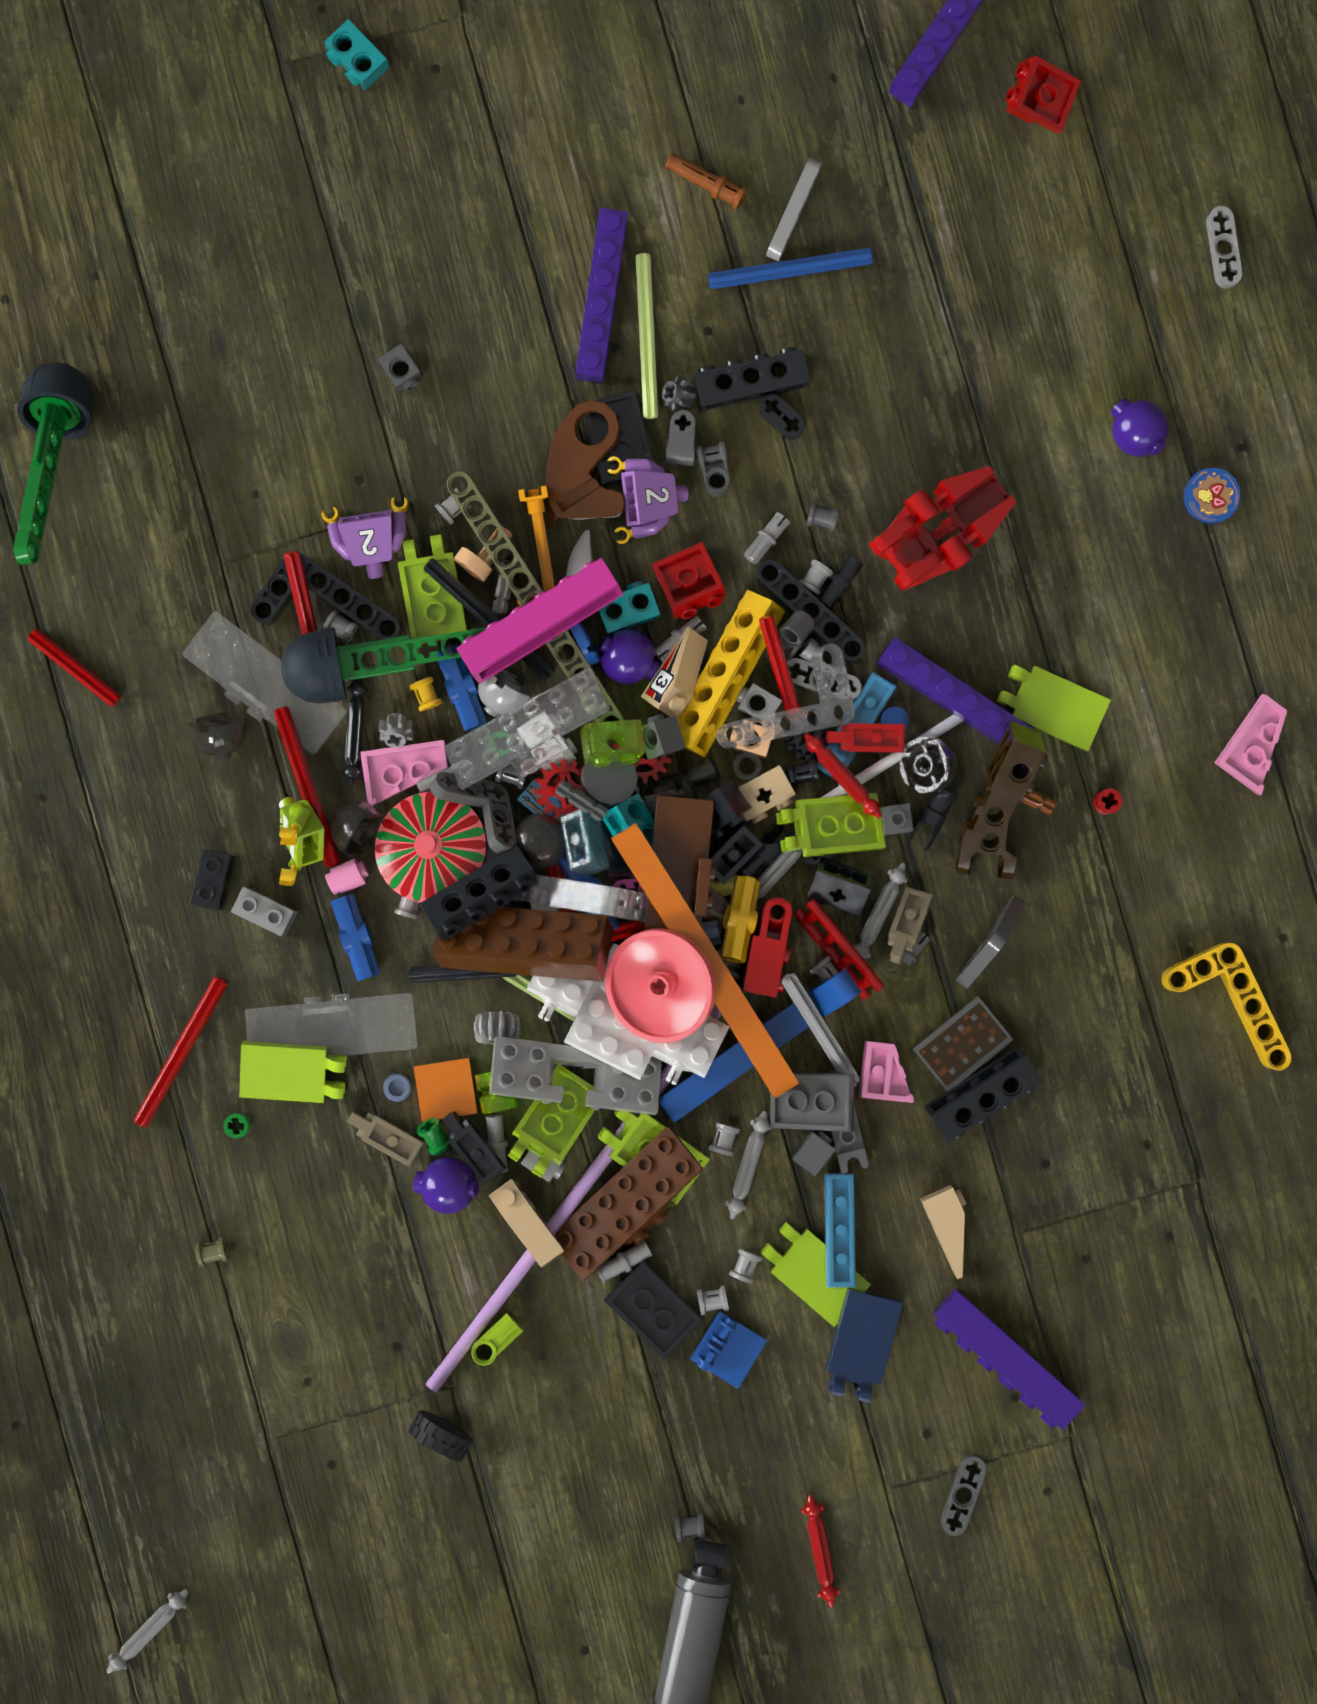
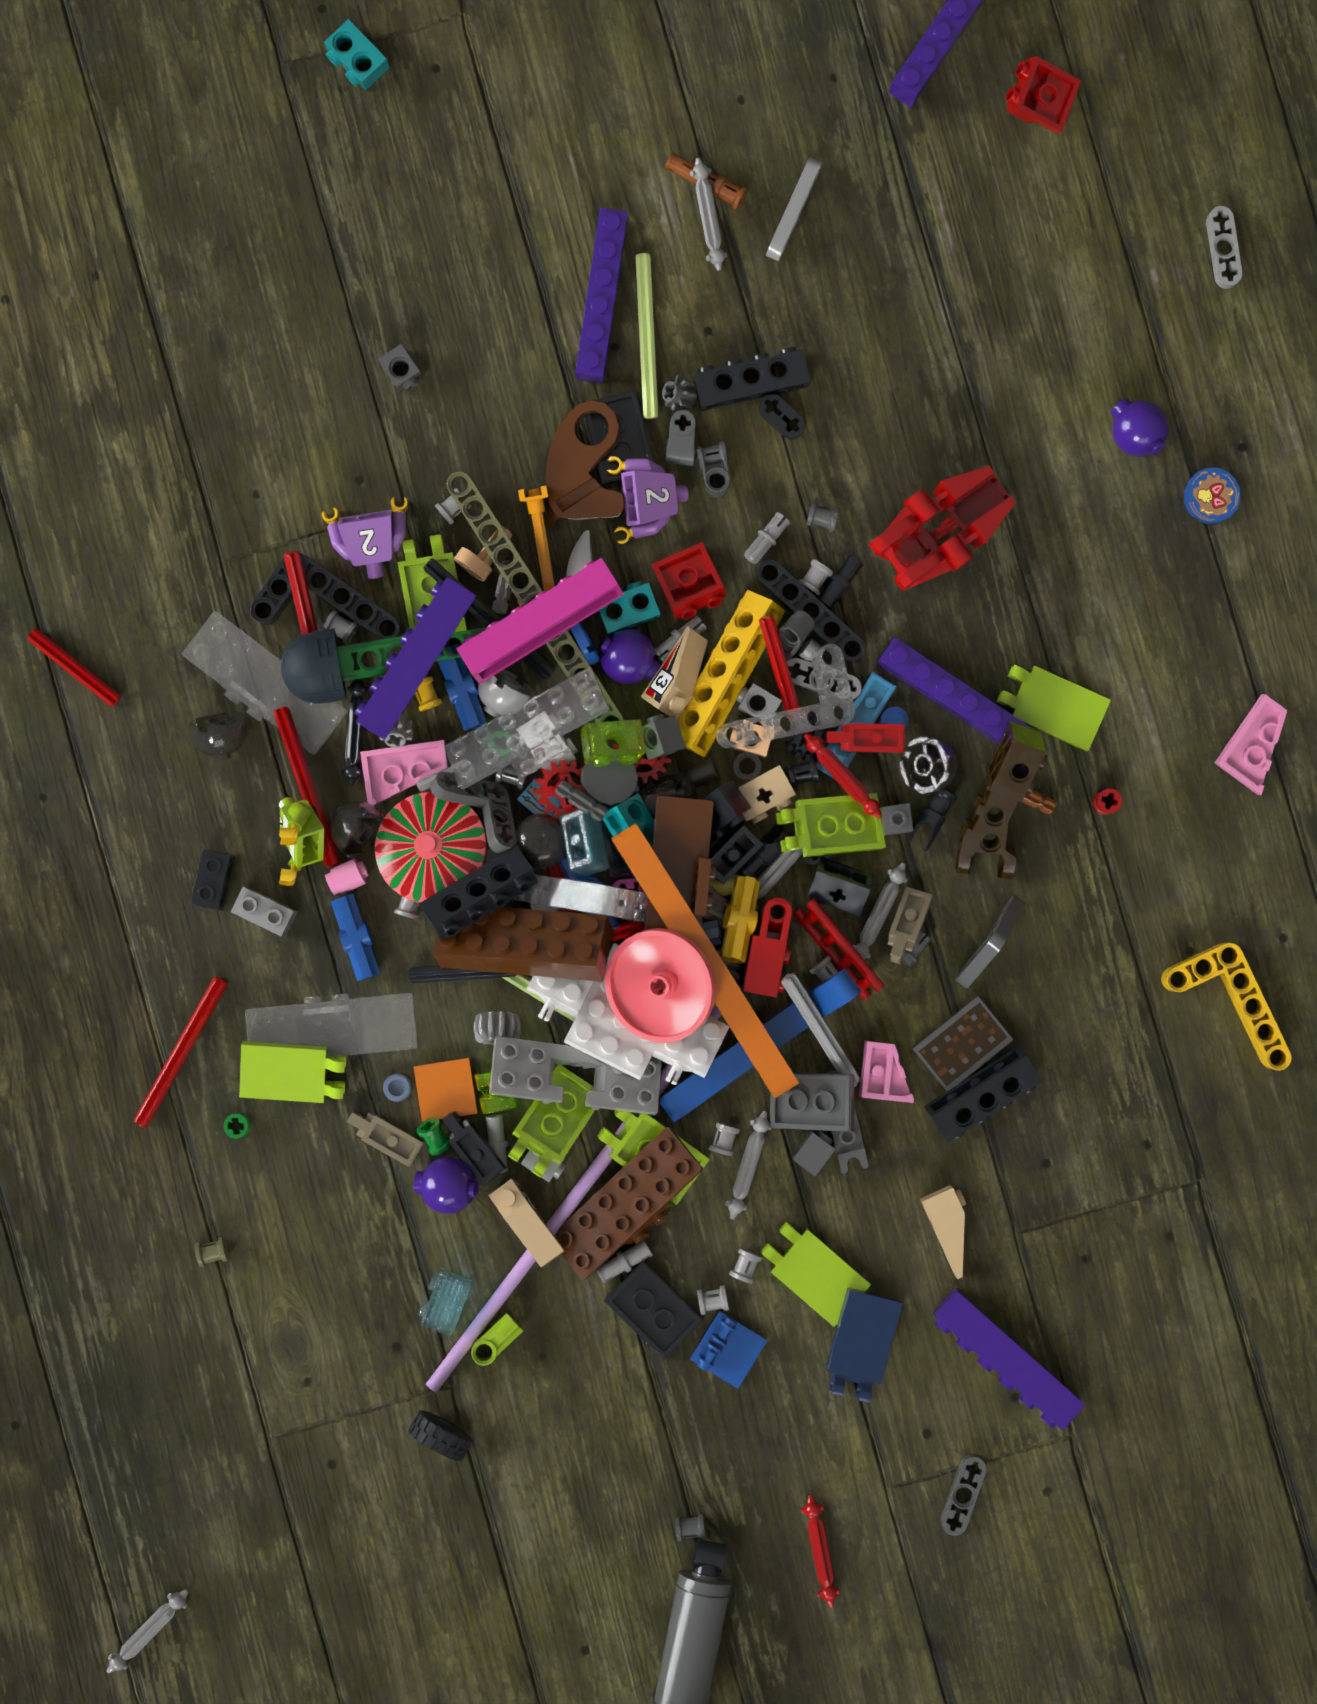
green piece [14,362,94,565] -> none
blue axle [708,248,873,289] -> none
white bar [821,714,963,798] -> none
dark azure tile [825,1173,856,1287] -> none
none -> dark purple brick [354,577,476,740]
none -> clear light blue brick [418,1268,474,1336]
none -> light grey wheel [690,158,727,271]

